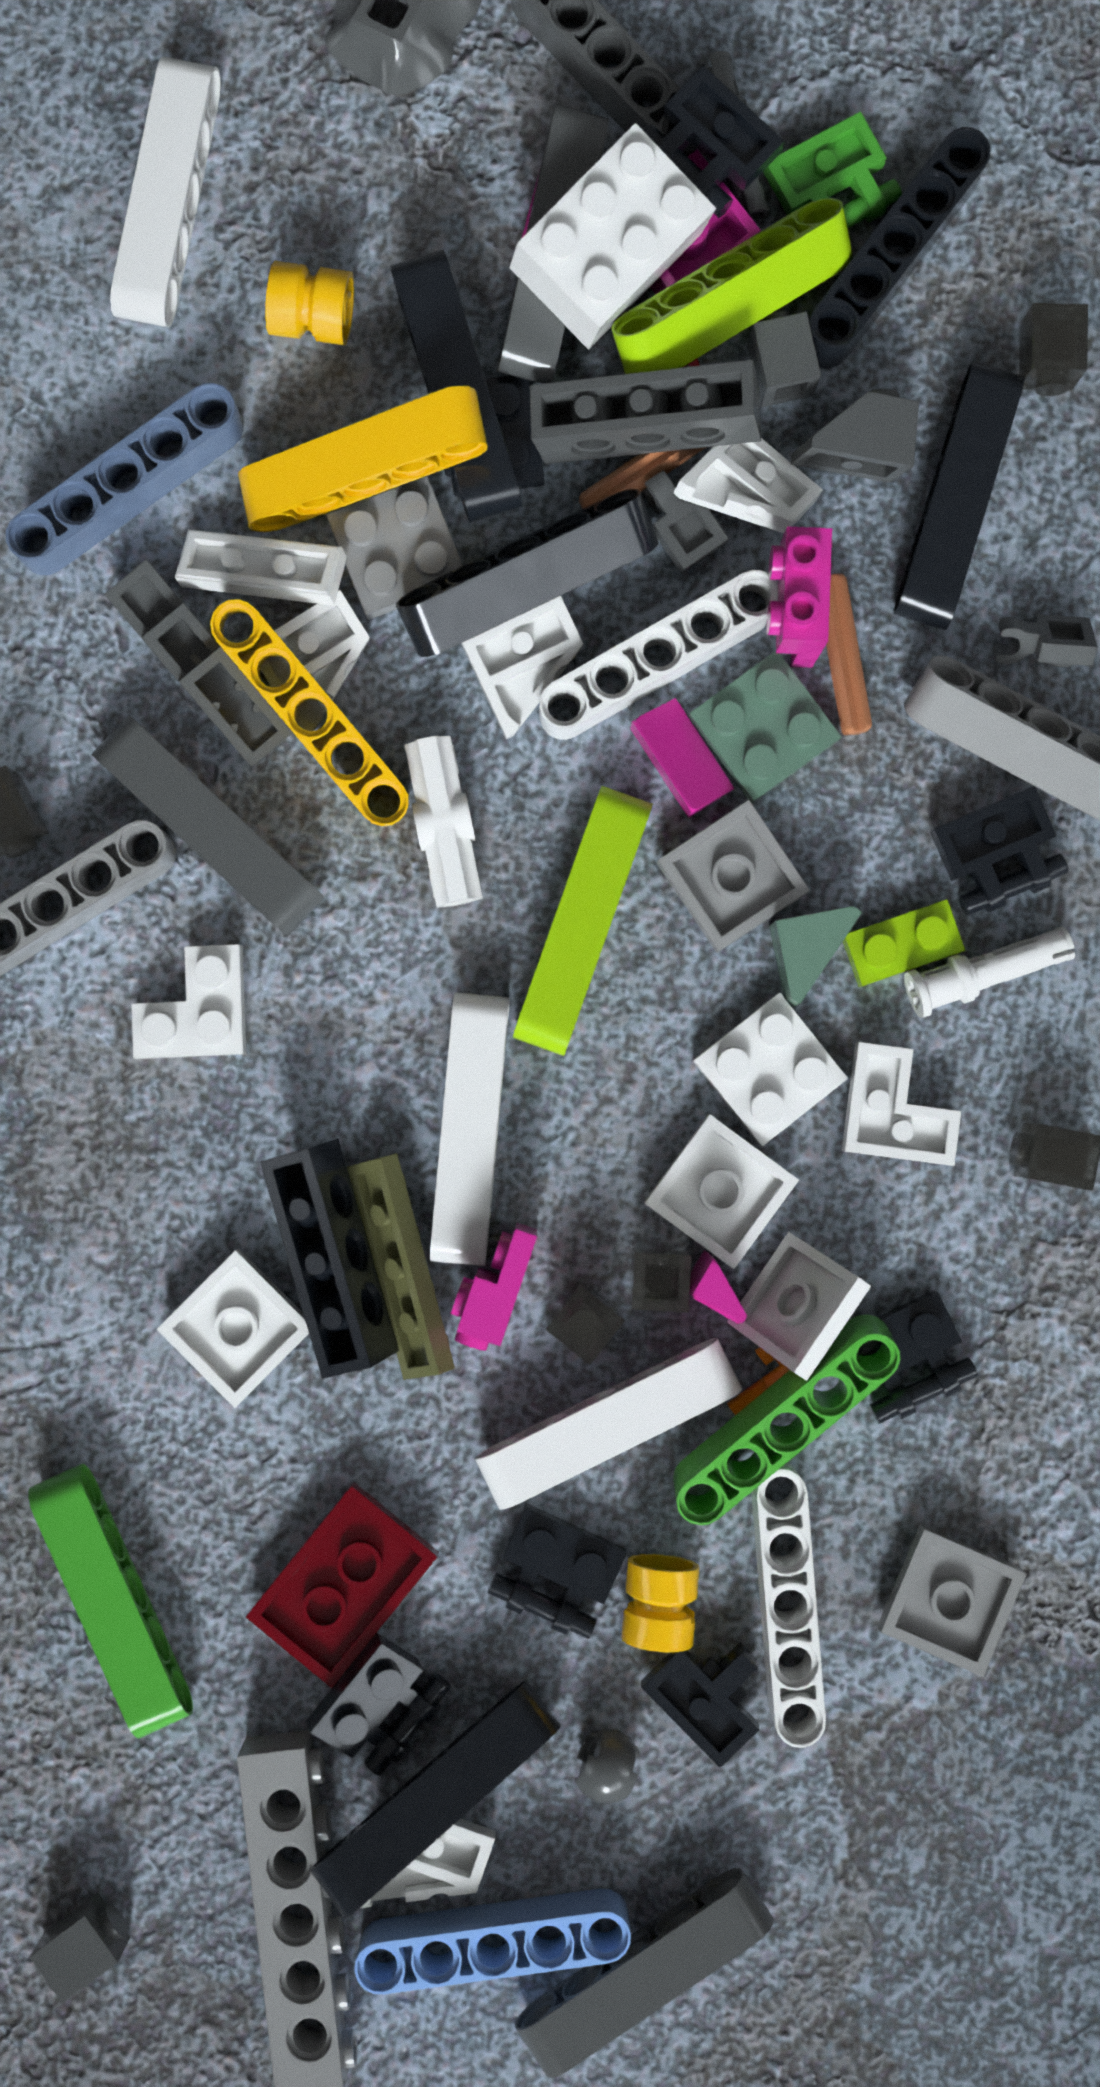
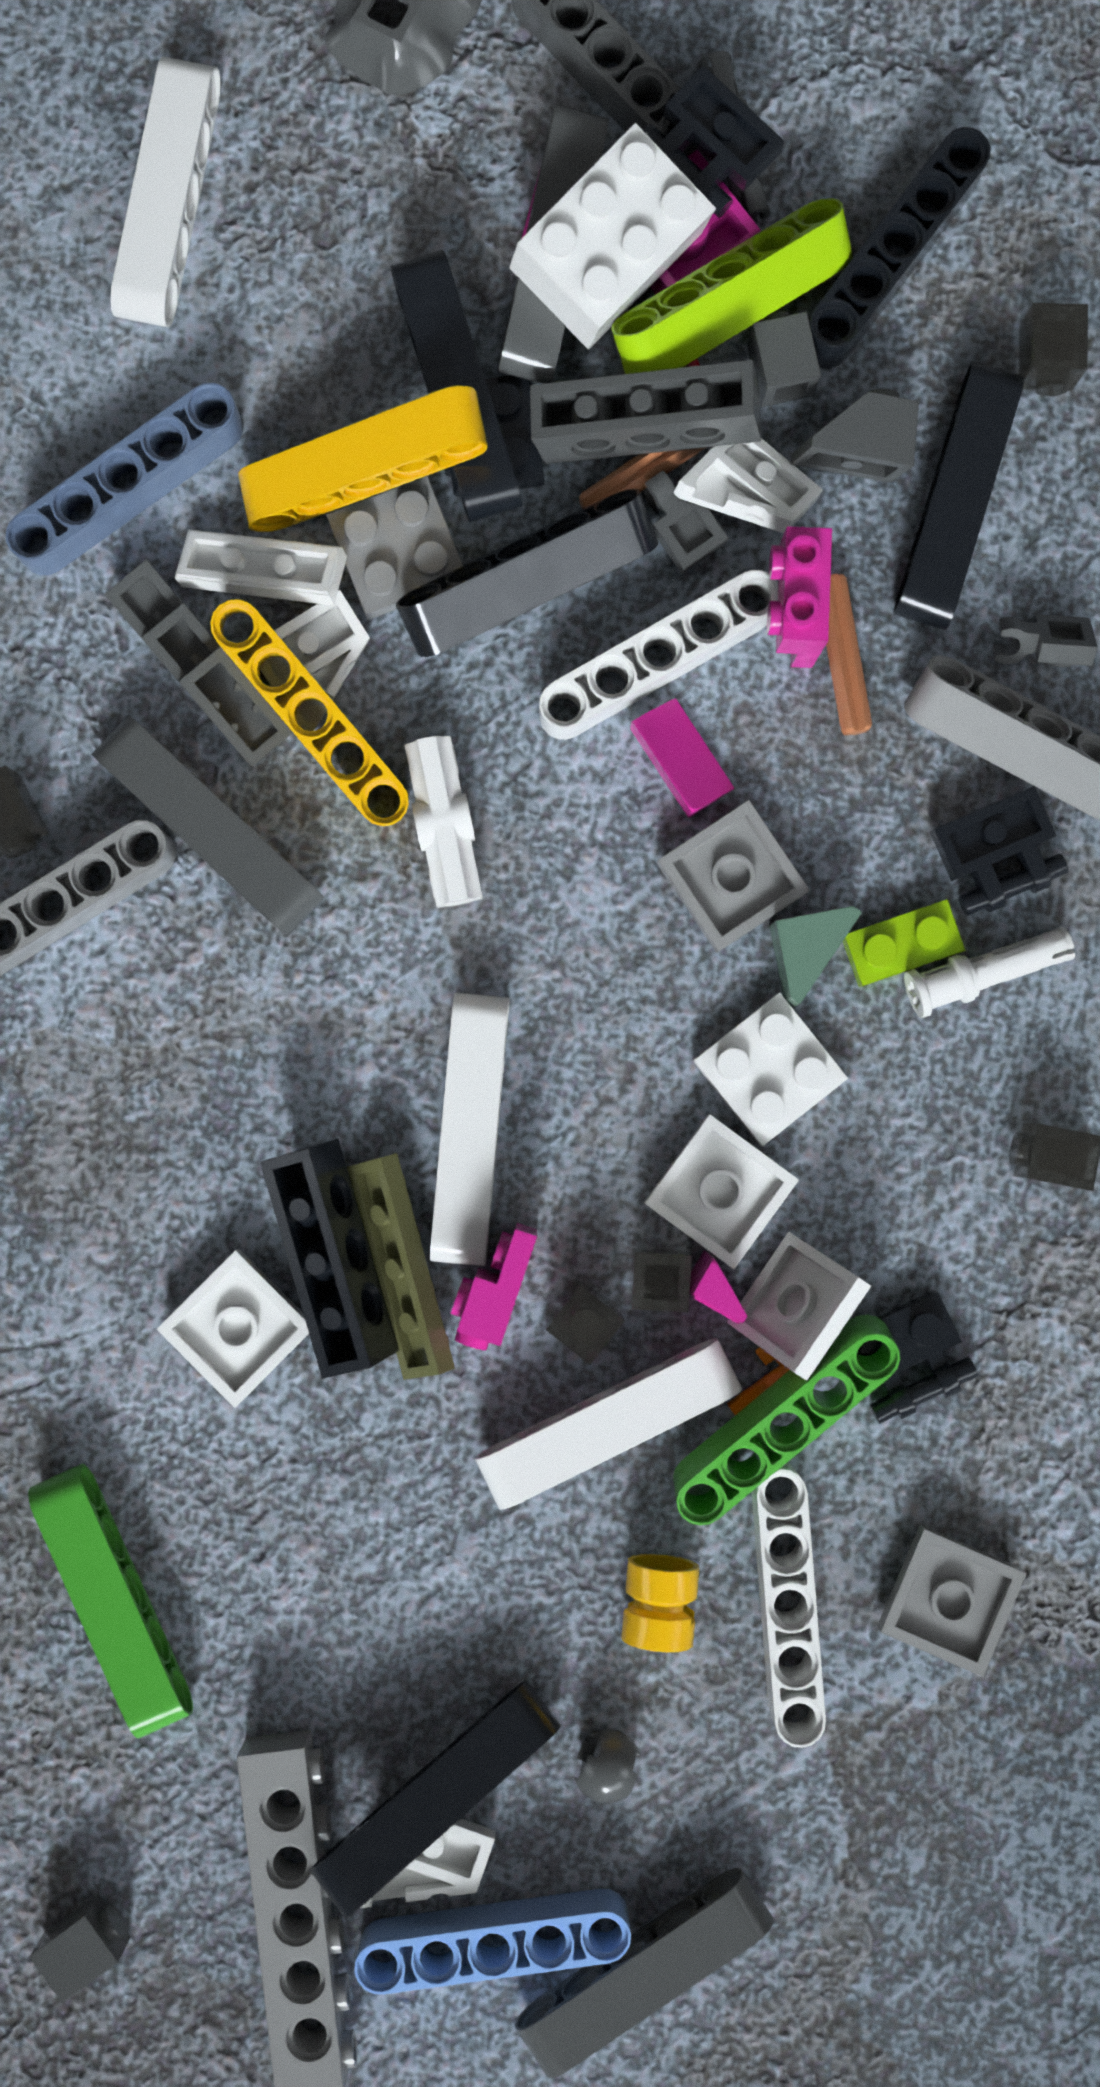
white plate [131,944,247,1059] -> none
dark red plate [246,1482,439,1688] -> none
yellow wheel [265,260,354,345] -> none
black plate [306,1633,451,1776] -> none
white wing [461,596,583,739] -> none
black plate [487,1503,627,1639] -> none
lime beam [512,786,653,1056] -> none
black hinge [641,1642,760,1768] -> none
sand green plate [688,651,841,804] -> none
bright green plate [763,111,902,228] -> none
white plate [841,1042,961,1166] -> none

